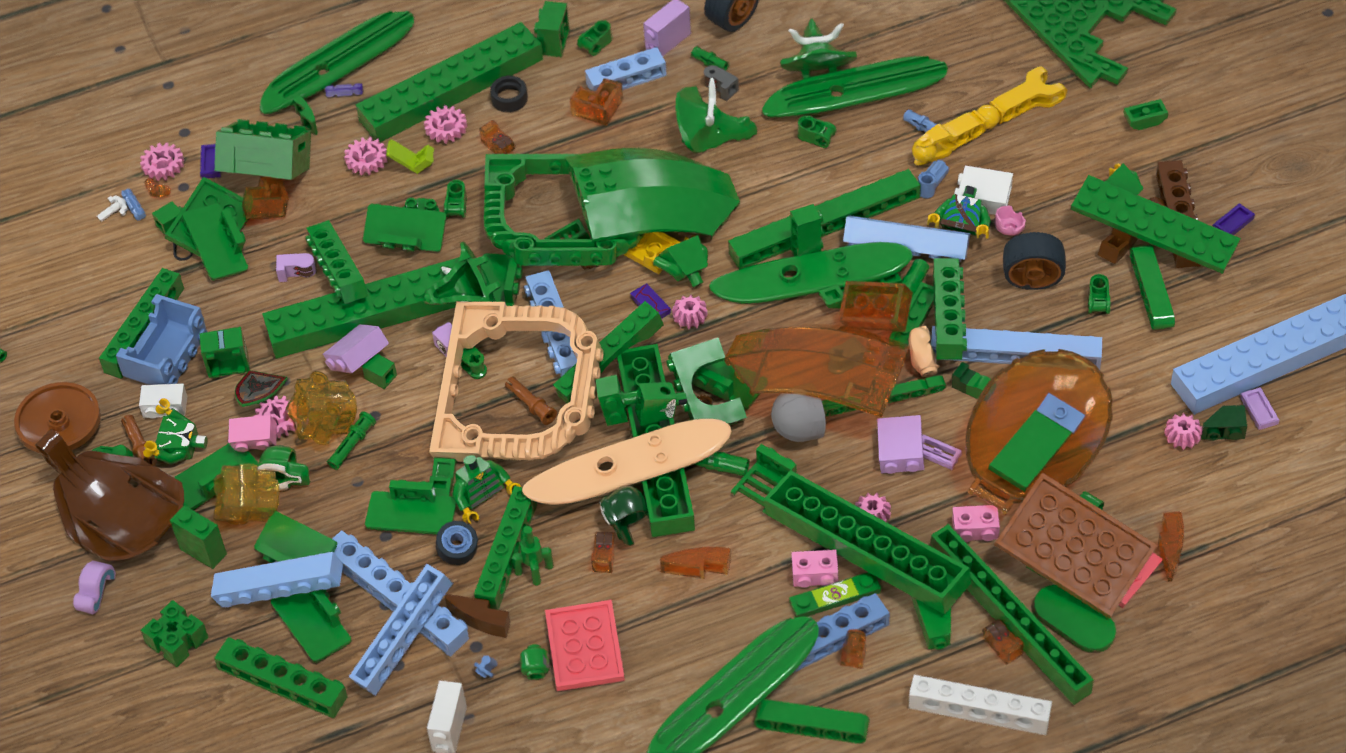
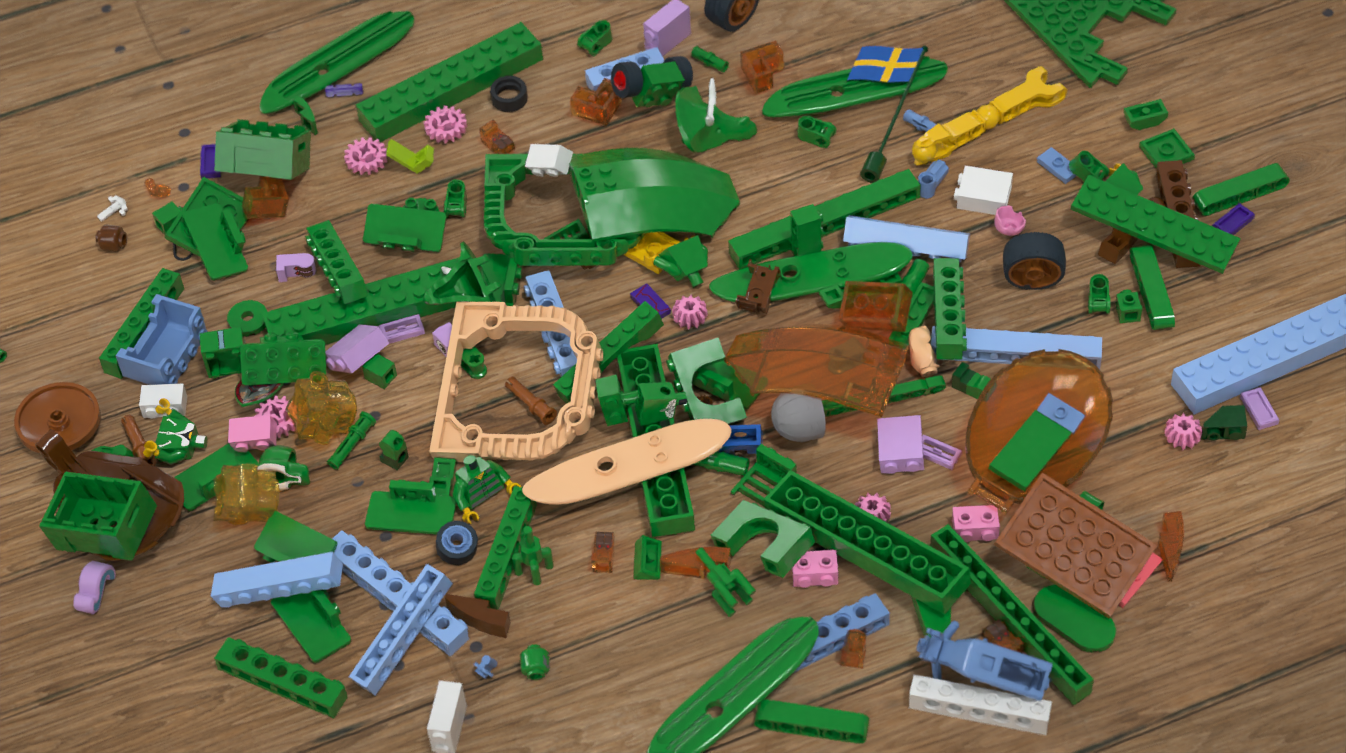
medium blue axle [121,188,146,220] -> none
bright pink gear [140,143,184,181] -> none
green brick [141,600,209,668] -> none
green brick [170,505,227,569] -> none
green brick [534,1,570,58] -> none
coral plate [545,600,625,691] -> none
dark green piece [600,486,648,546] -> none
dark grey leg [704,66,739,101] -> none
green animal [780,18,857,79] -> none
green plate [789,572,881,617] -> none
torso [927,186,991,239] -> none
none -> green container [39,472,157,560]
none -> reddish brown head [95,224,127,252]
none -> green tile [227,300,268,337]
none -> green bracket [240,332,326,385]
none -> lavender tile [379,314,425,344]
none -> green leg [379,430,409,471]
none -> white brick [525,144,573,177]
none -> brick [611,56,693,108]
none -> green slope [633,535,662,580]
none -> green plant [695,547,756,617]
none -> green arch [711,500,815,578]
none -> blue brick [719,424,763,455]
none -> reddish brown piece [735,259,781,314]
none -> clear orange brick [740,40,784,94]
none -> flag [847,46,929,183]
none -> medium blue piece [916,621,1052,701]
none -> medium blue plate [1037,147,1077,184]
none -> green piece [1069,151,1110,182]
none -> green brick [1115,289,1143,324]
none -> green tile [1139,129,1195,169]
none -> green beam [1192,163,1290,216]

